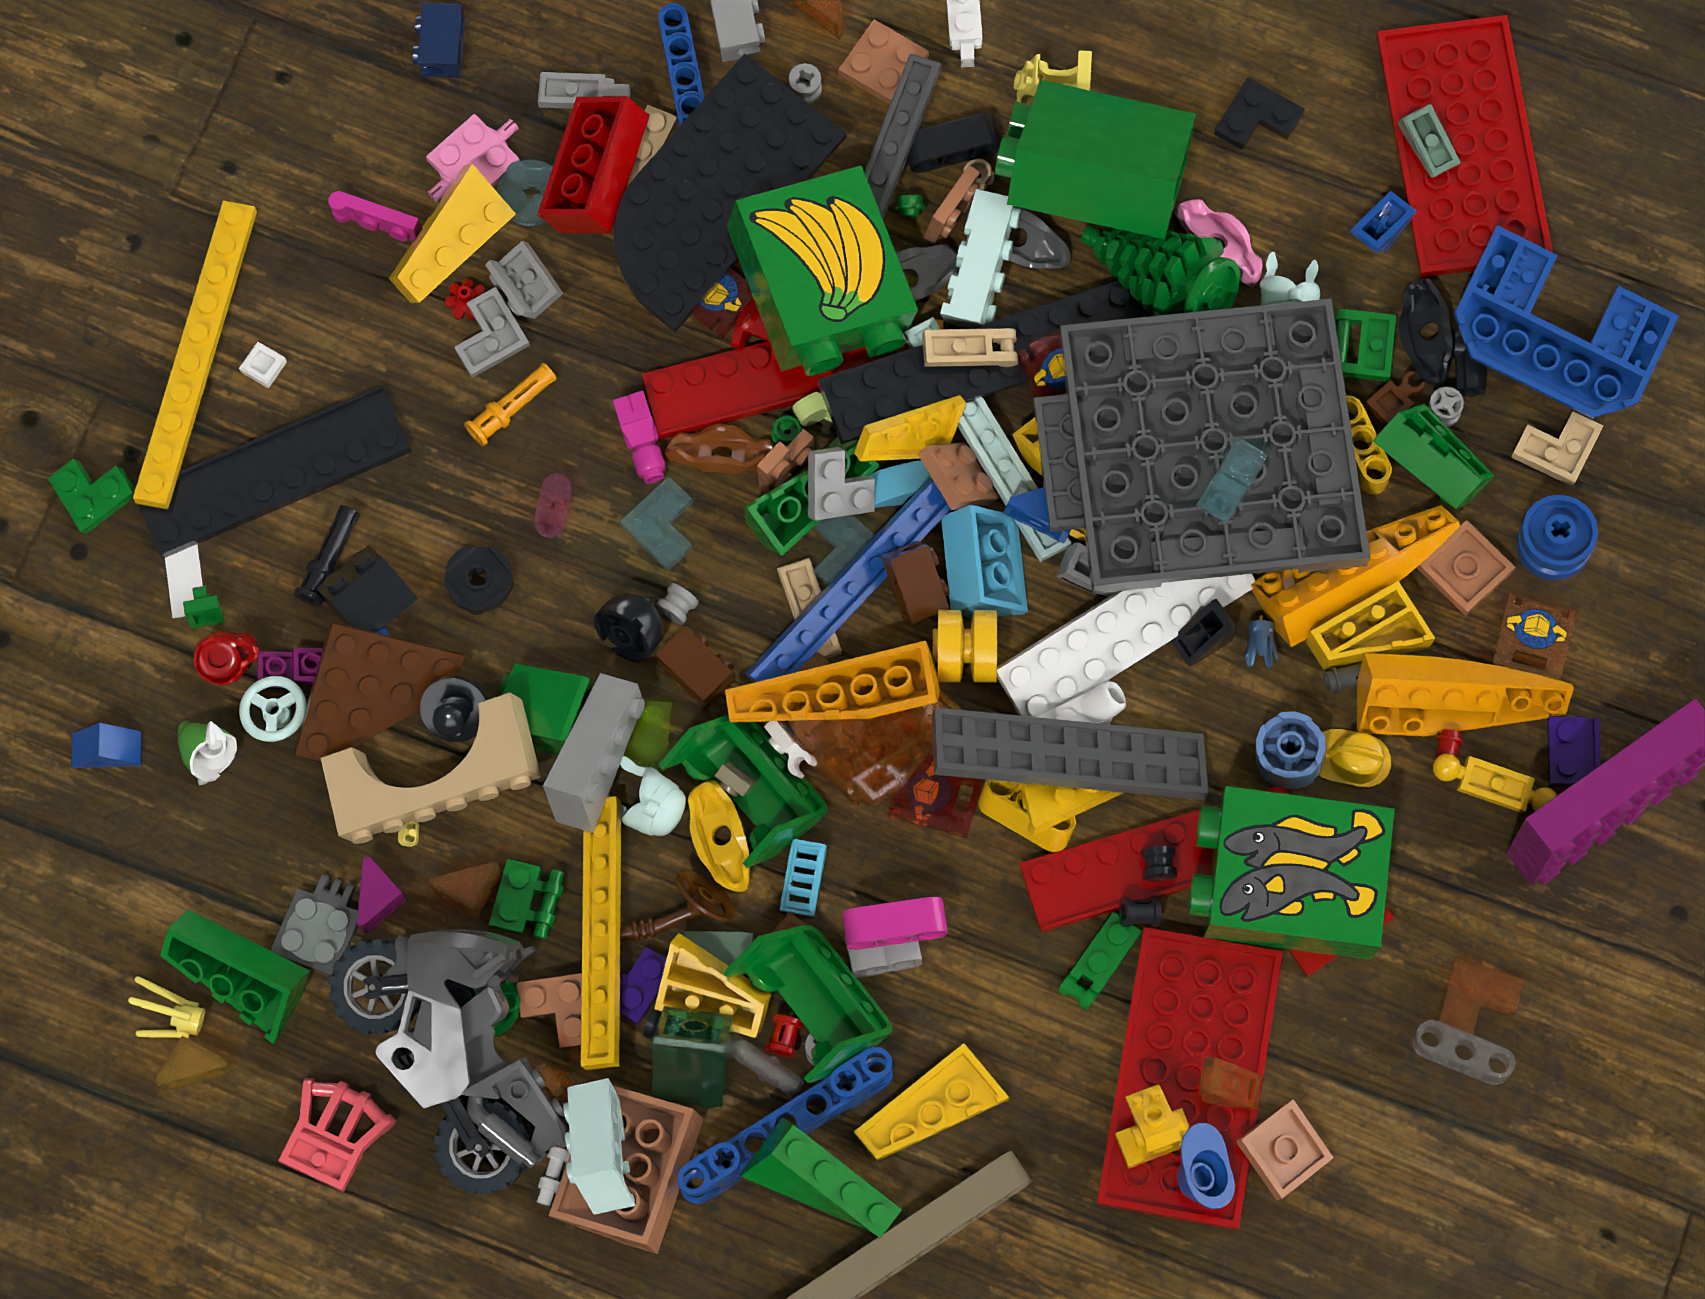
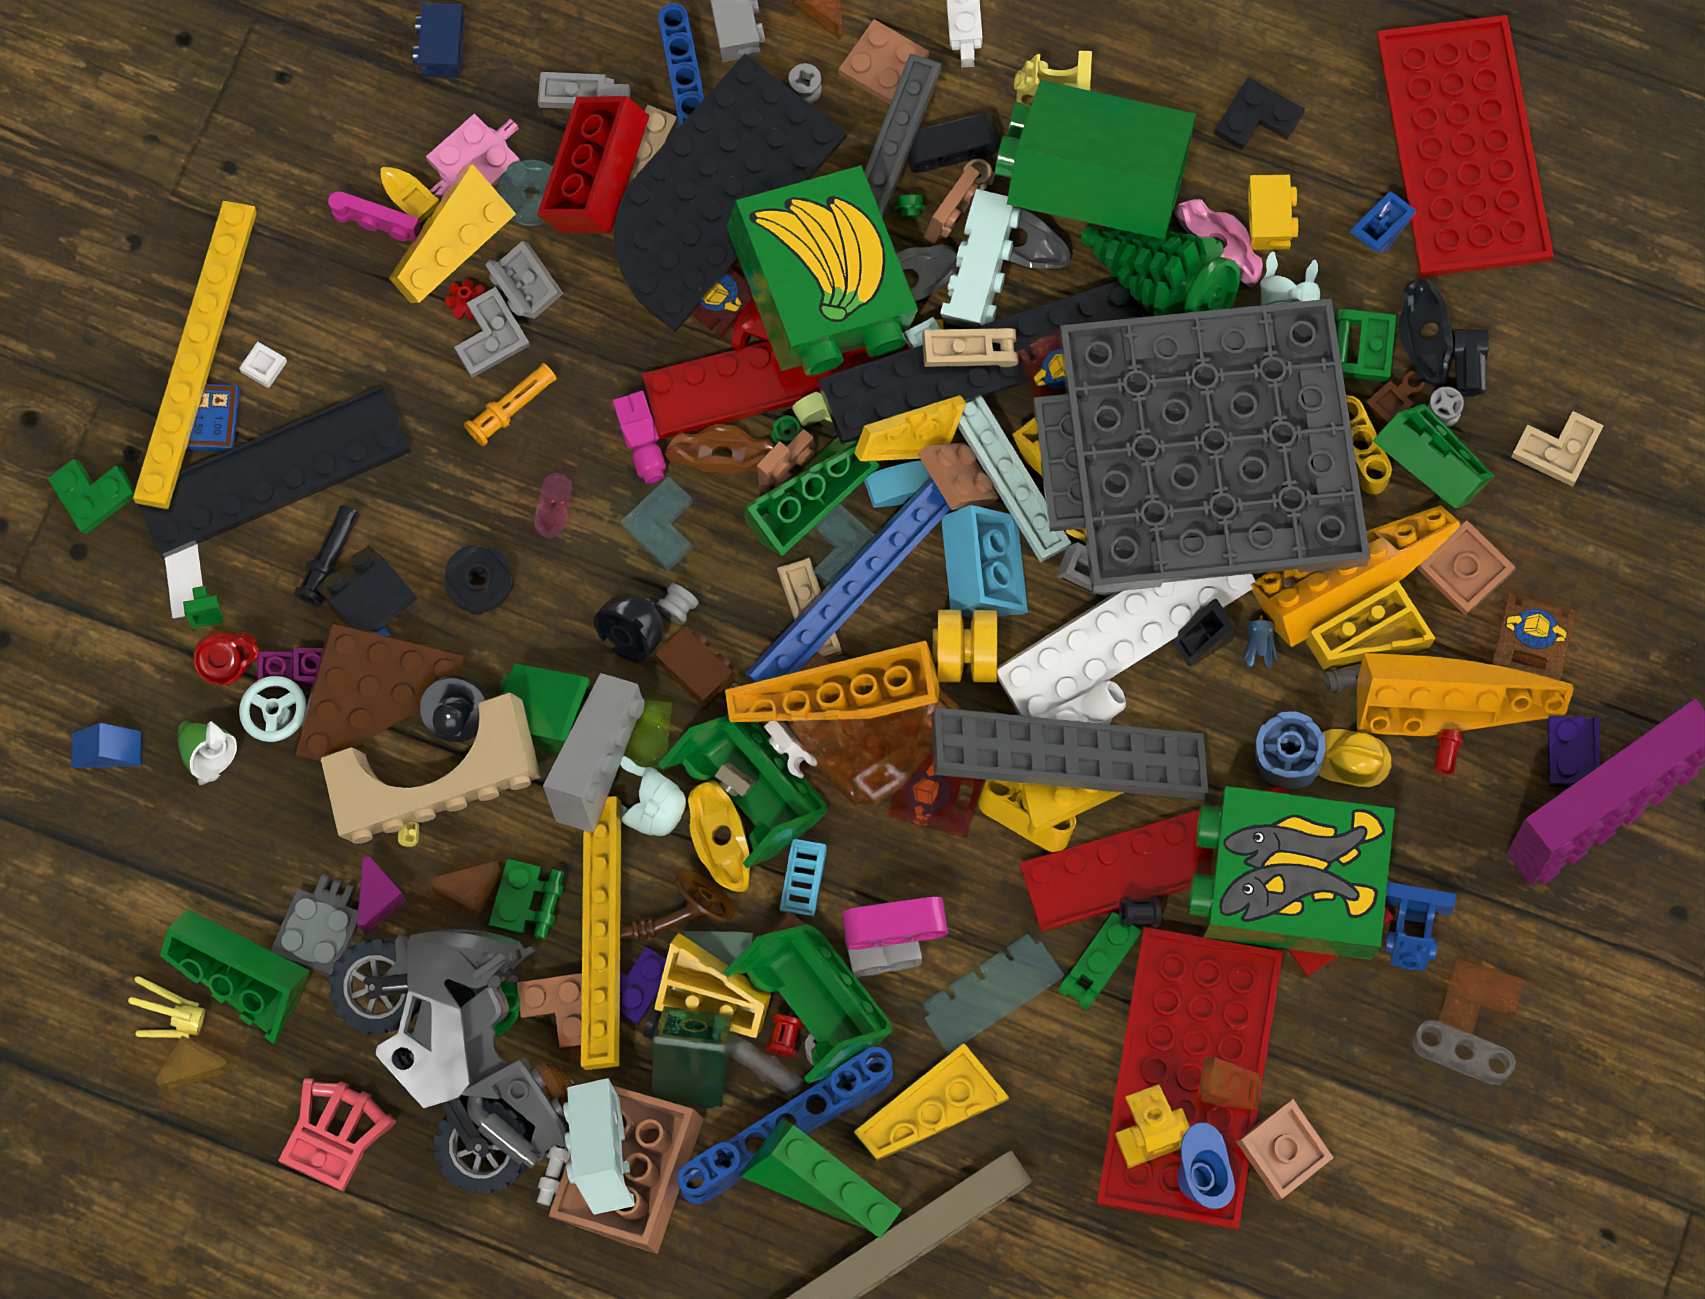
light grey plate [808,447,875,521] -> none
reddish brown brick [881,541,949,624] -> none
blue slope [1003,487,1071,544] -> none
black wheel [1141,846,1177,881] -> none
clear light blue slope [1197,438,1268,524] -> none
sand green slope [1397,104,1461,178] -> none
yellow plate [1433,754,1557,813] -> none
blue slope [1454,225,1679,419] -> none
blue wheel [1516,495,1598,581] -> none
none -> blue tile [186,384,240,452]
none -> yellow plate [380,167,440,223]
none -> clear light blue windscreen [923,934,1065,1054]
none -> yellow brick [1248,175,1298,250]
none -> blue tile [1385,882,1456,971]

